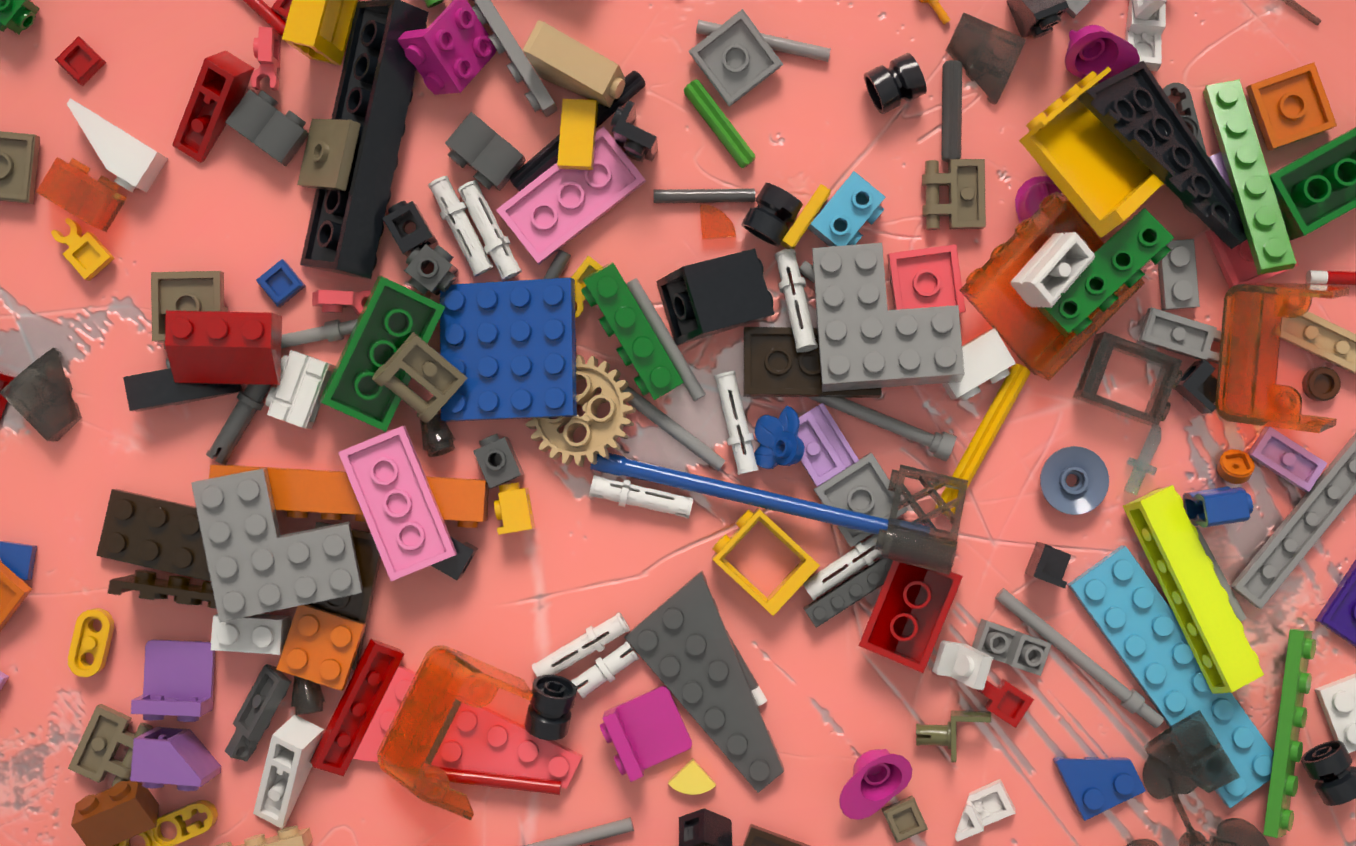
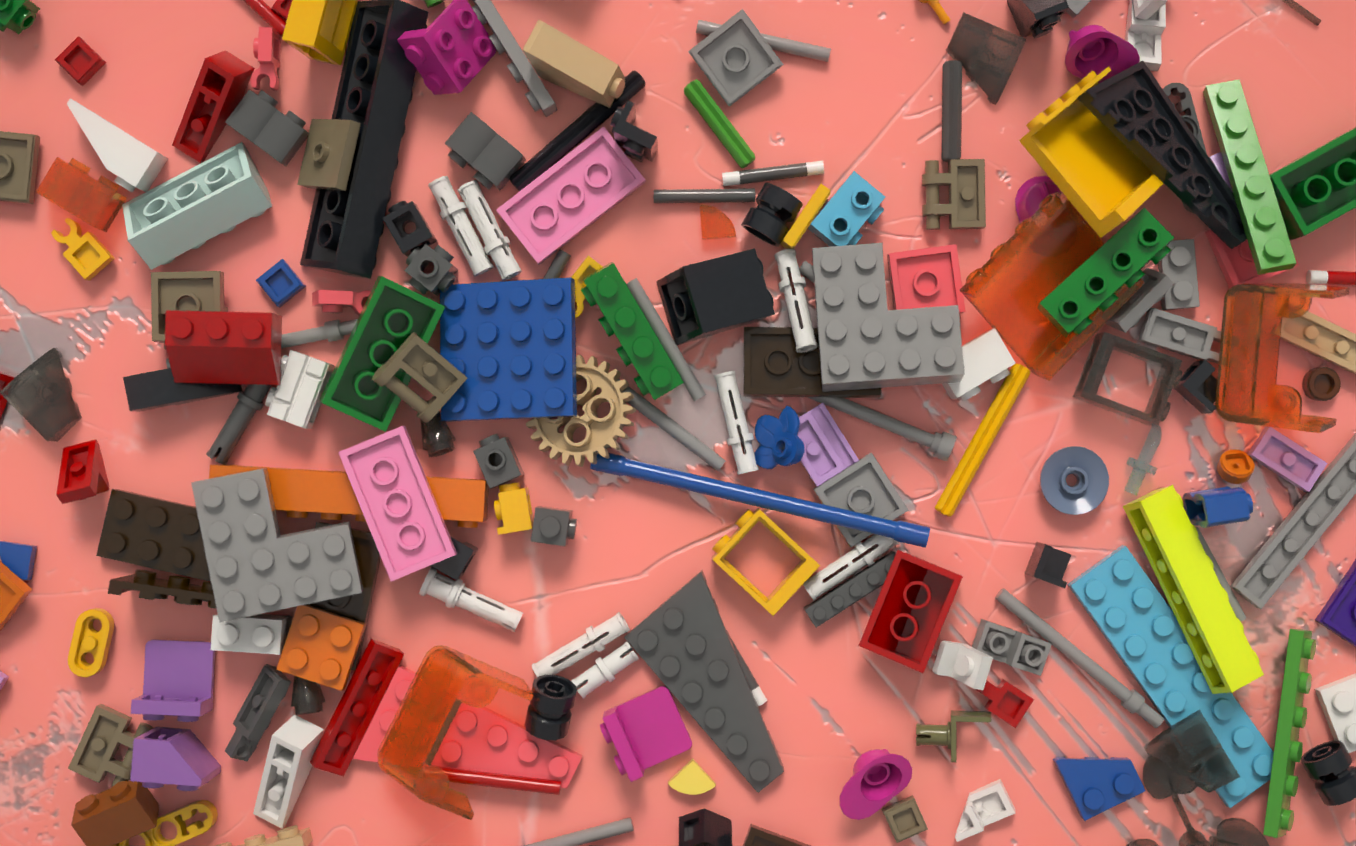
yellow tile [557,99,598,170] -> none
white pin [589,475,693,519] -> none
black wheel [864,53,927,114] -> none
clear smoke piece [875,465,968,574] -> none
white brick [1010,232,1095,308] -> none
orange plate [1246,62,1337,151] -> none
none -> red slope [56,439,109,504]
none -> light aqua slope [122,142,272,270]
none -> white pin [419,567,523,632]
none -> dark grey brick [531,506,577,546]
none -> dark grey bar [722,160,824,186]
none -> light grey plate [1100,268,1174,333]

